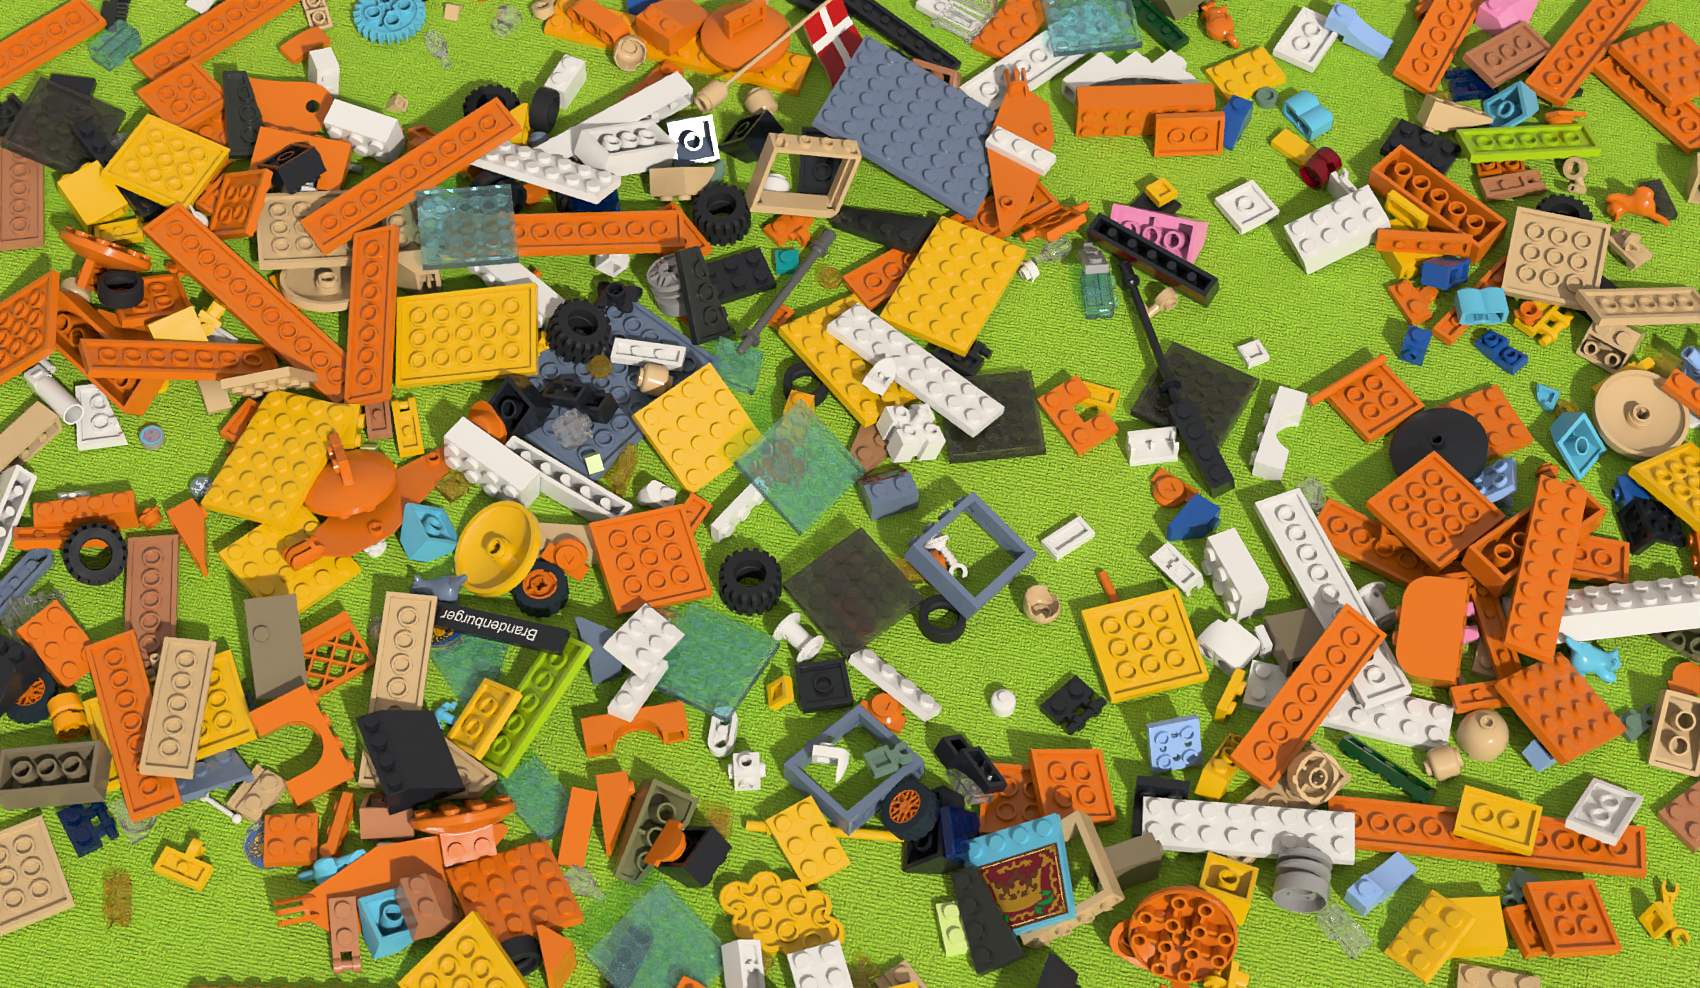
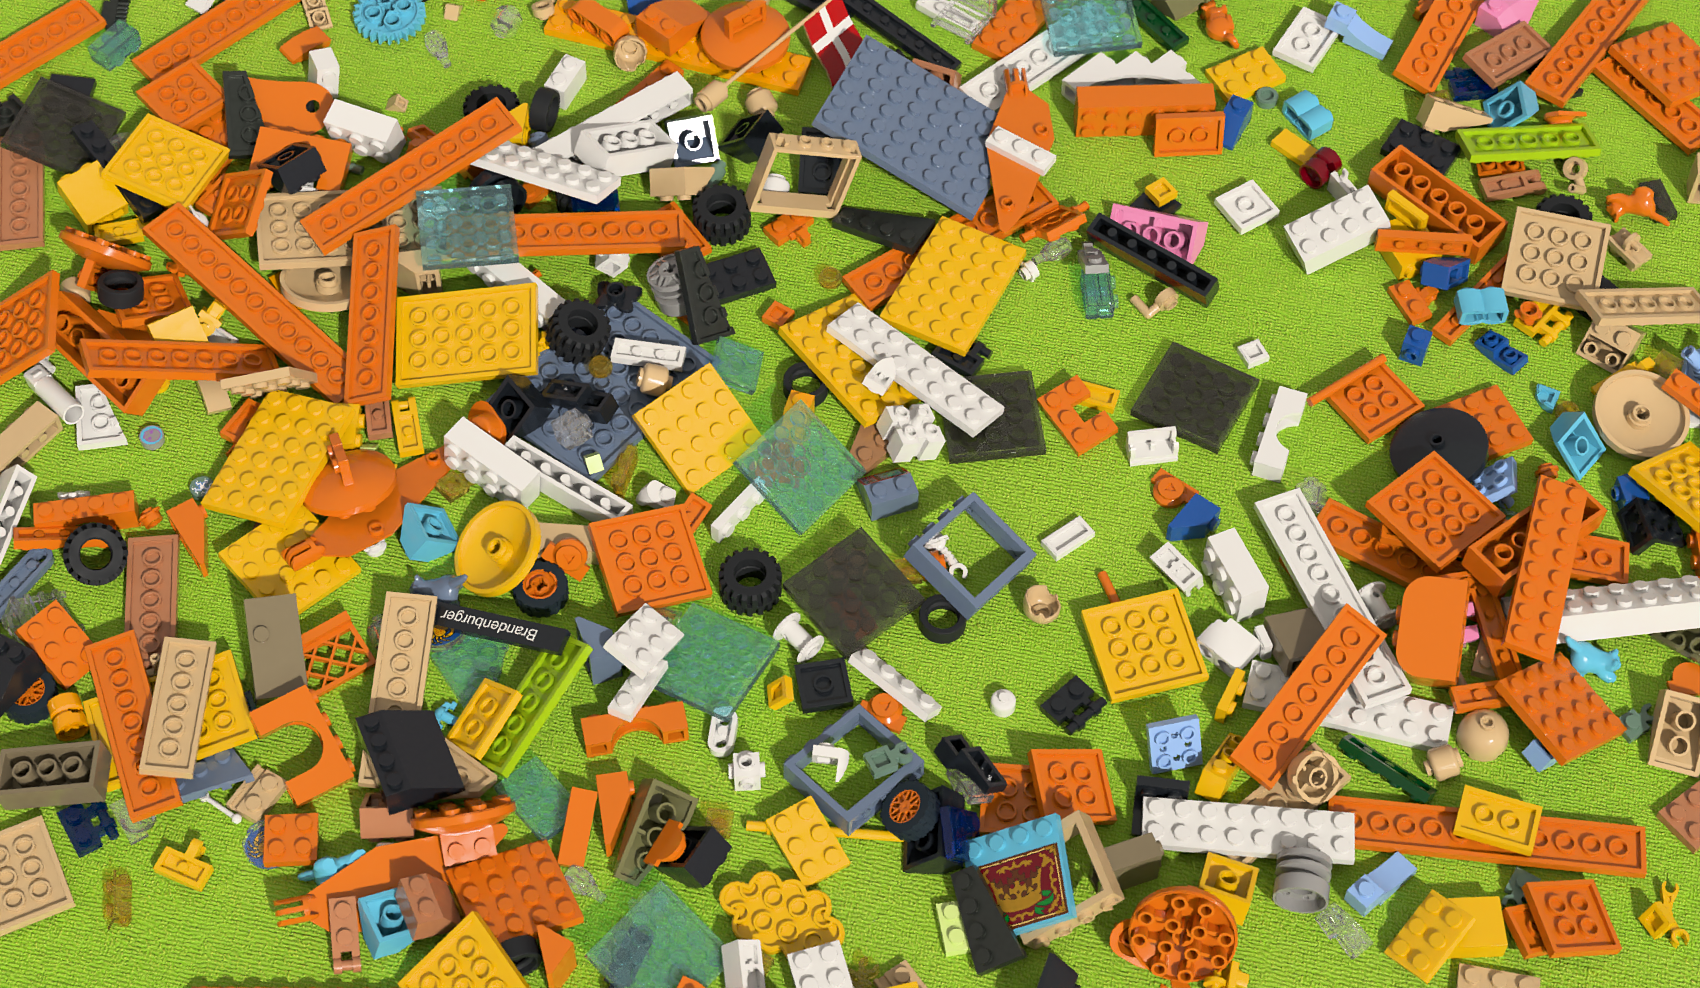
orange plate [319,792,356,858] -> none
dark grey bar [736,228,837,355] -> none
teal plate [775,249,799,275] -> none
black bar [1117,260,1181,404] -> none
black brick [1168,396,1235,499] -> none
white plate [1565,778,1644,846] -> none

